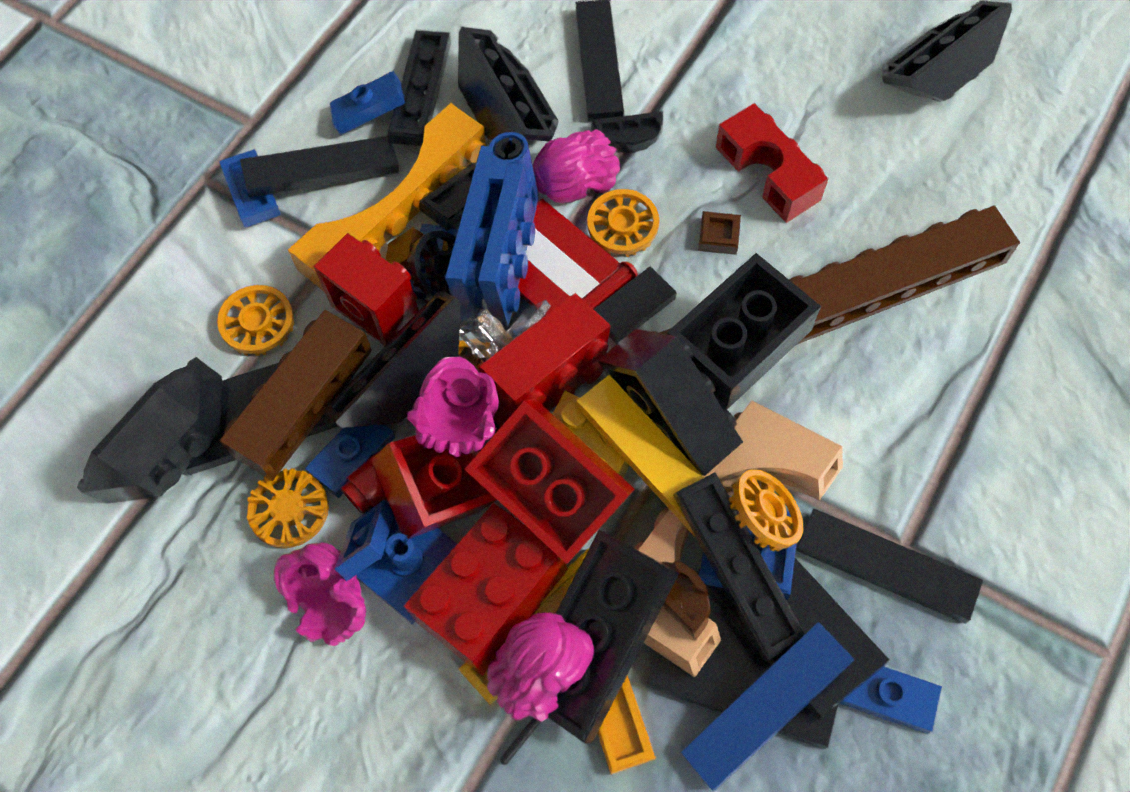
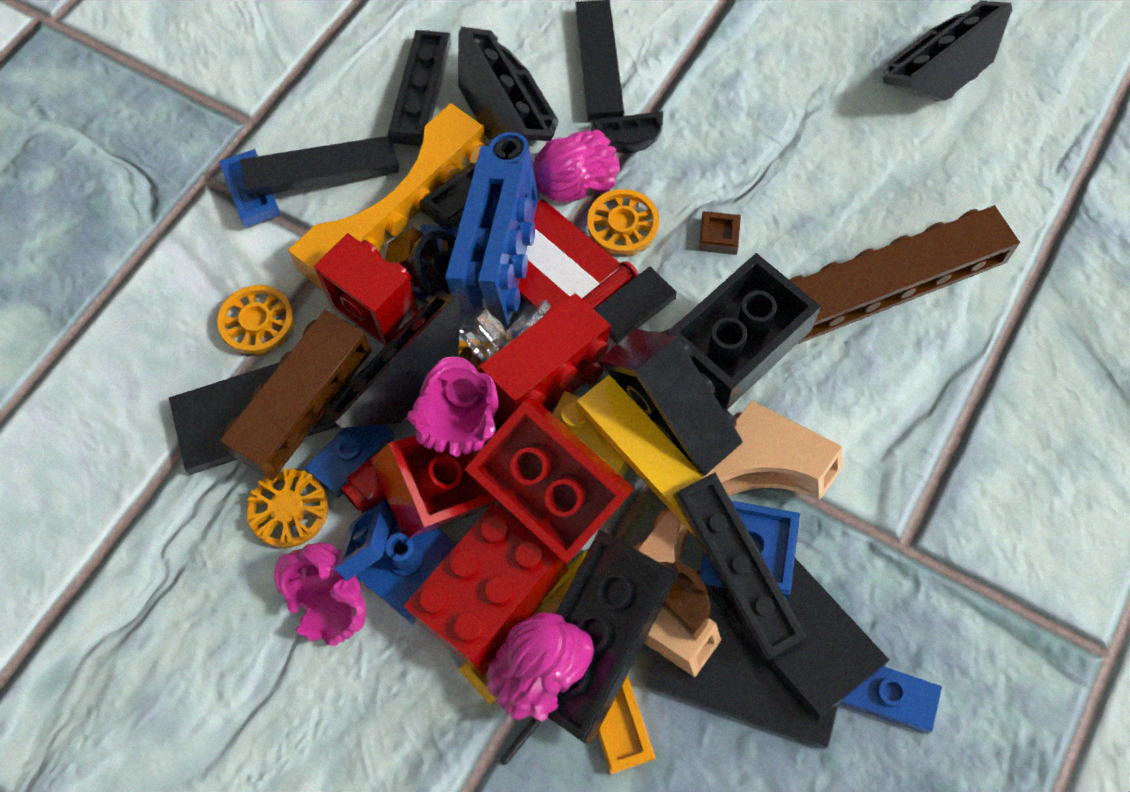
black wedge [77,357,222,504] -> none
blue plate [330,71,405,135] -> none
blue tile [681,622,855,791] -> none
red arch [715,103,828,223] -> none
light orange wheel [729,469,803,552] -> none
black tile [796,508,983,624] -> none

